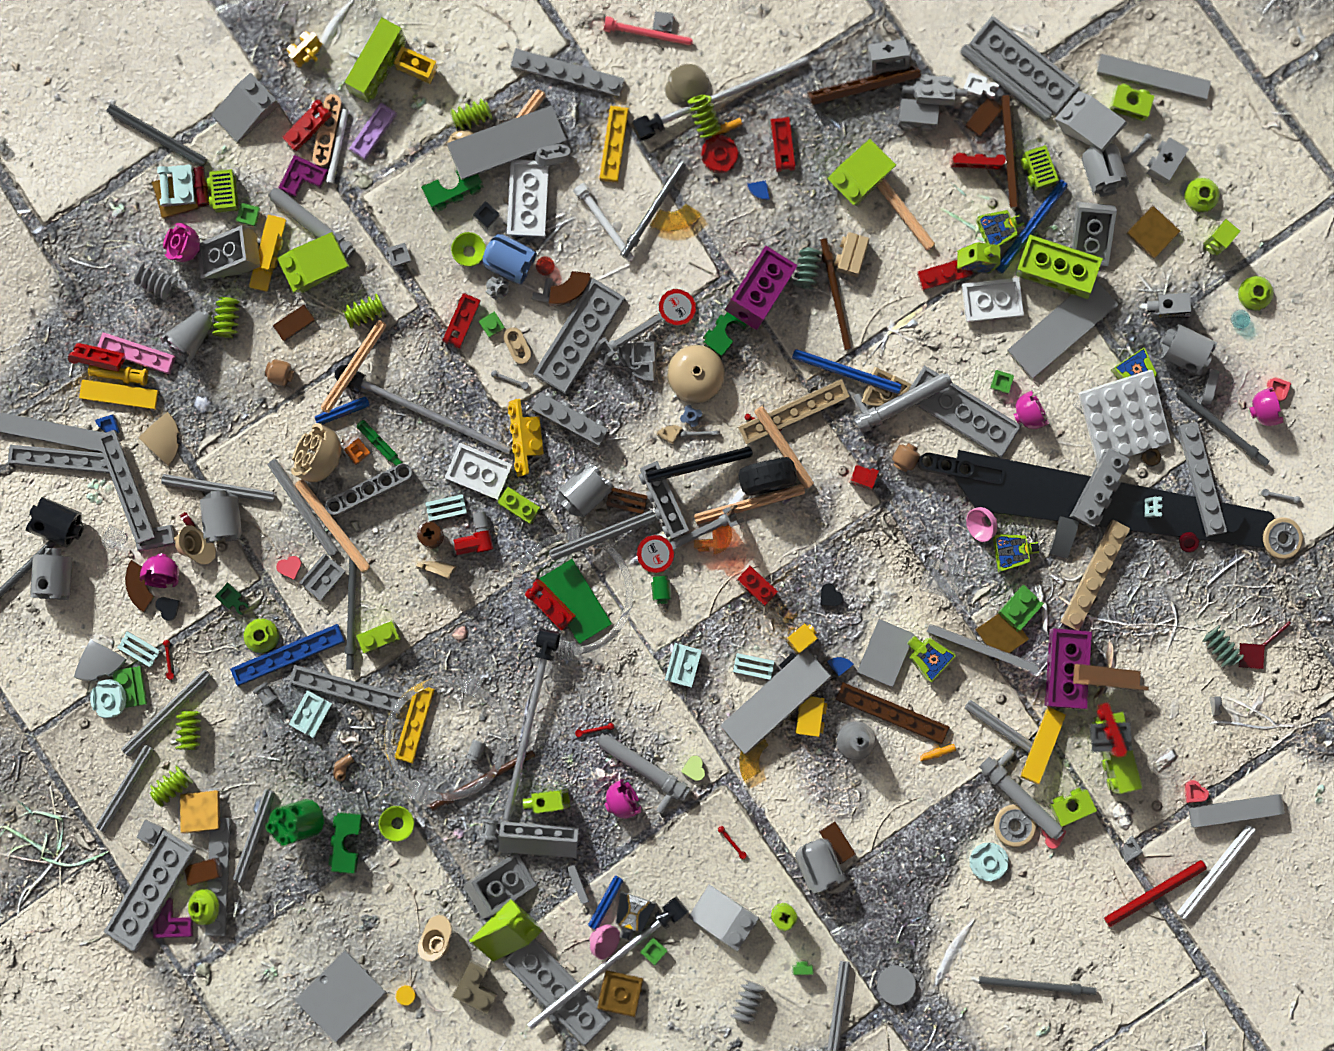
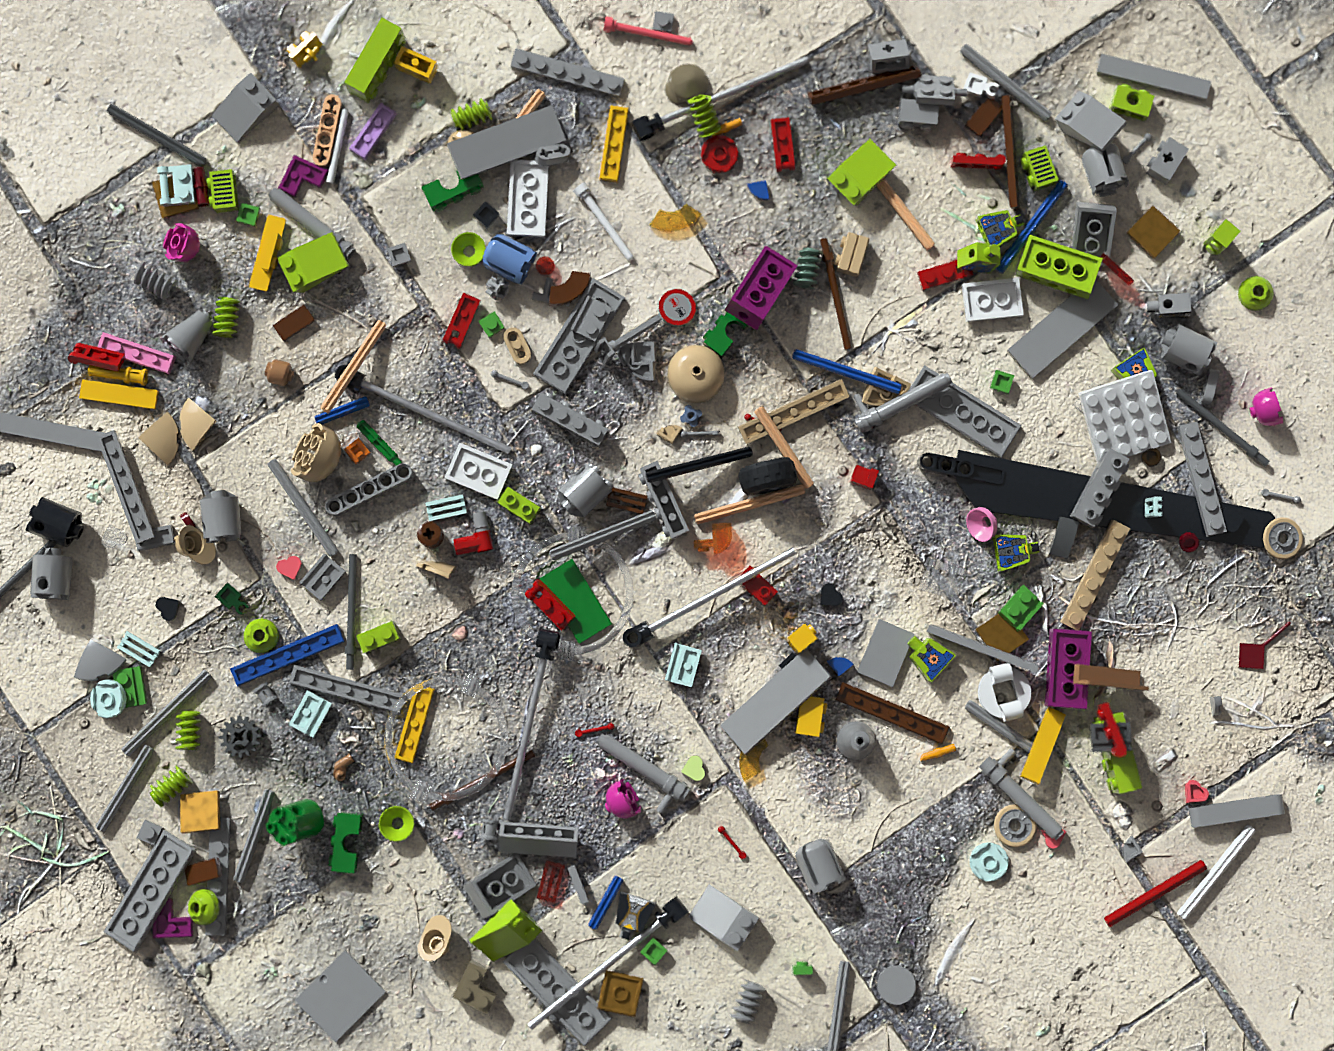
light grey tile [8,445,110,474] -> none
blue tile [95,414,120,434] -> none
reddish brown tile [125,560,155,613] -> none
dark pink cylinder [140,554,179,588] -> none
light grey axle [161,474,275,502] -> none
red hinge [163,640,175,680] -> none
light grey slope [198,225,261,280] -> none
red plate [282,100,332,152] -> none
light nougat axle [295,479,370,573] -> none
lime piece [343,293,386,329] -> none
yellow tile [396,985,416,1005] -> none
light grey piece [467,739,486,762] -> none
yellow bracket [508,399,544,477] -> none
lime torso [523,788,571,813] -> none
bright pink piece [589,925,620,960] -> none
dark grey bar [620,161,686,258] -> none
light grey piece [637,504,744,573] -> none
green brick [651,576,672,604] -> none
light aqua tile [733,653,774,680] -> none
lime piece [771,903,797,930] -> none
reddish brown tile [819,821,856,864] -> none
medium nougat head [892,443,920,472] -> none
light grey tile [968,15,1080,115] -> none
dark grey bar [979,976,1096,996] -> none
dark pink cylinder [1014,390,1049,429] -> none
lime brick [1049,787,1097,827] -> none
lime piece [1184,178,1220,212] -> none
sand green piece [1202,625,1244,667] -> none
clear light blue plate [1231,310,1250,329] -> none
coral tile [1267,378,1292,402] -> none
none -> tan brick [180,398,217,451]
none -> dark grey gear [219,716,262,758]
none -> clear red tile [537,860,565,903]
none -> light grey plate [571,296,612,342]
none -> flat silver piece [623,547,796,648]
none -> white piece [978,663,1031,722]
none -> clear red tile [1100,252,1134,285]

